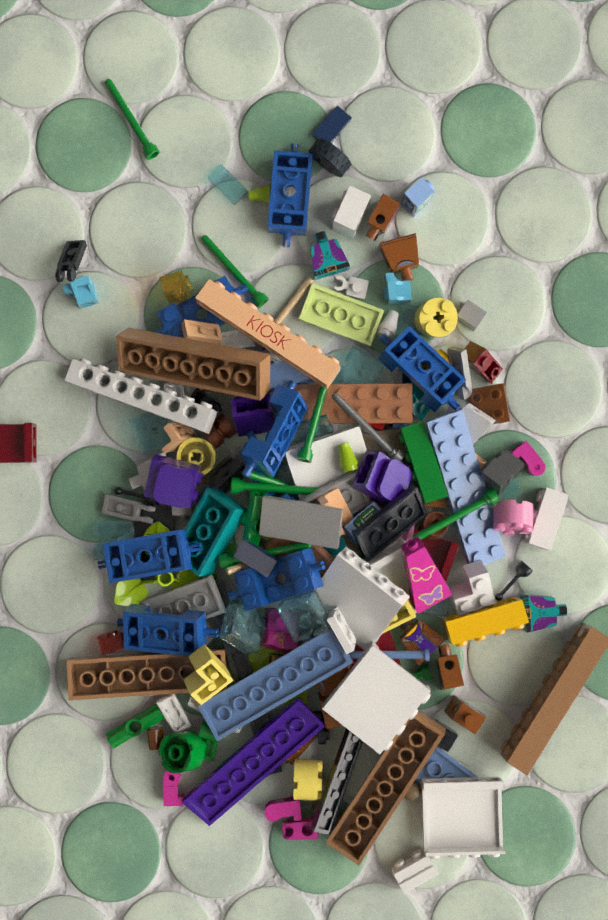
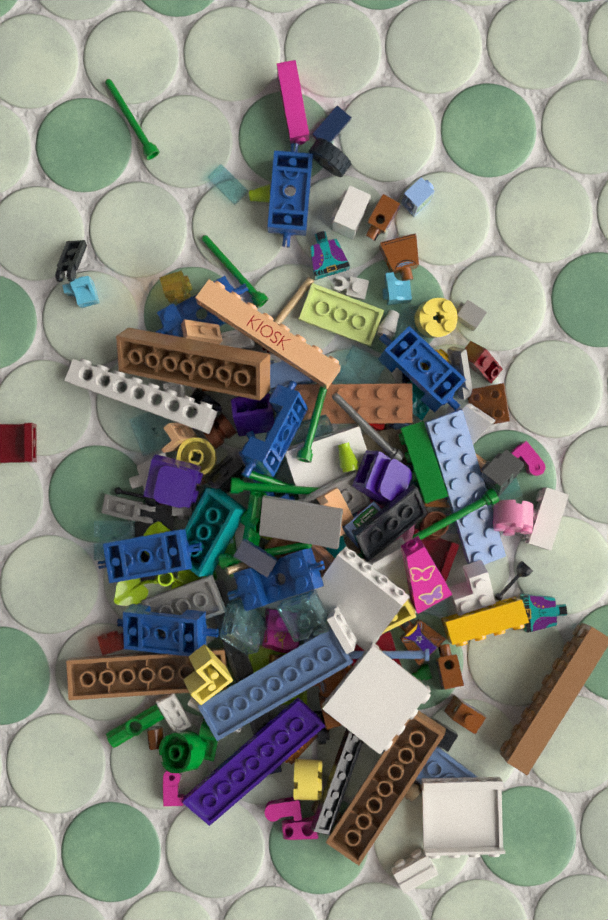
none -> dark pink slope [276,60,309,145]

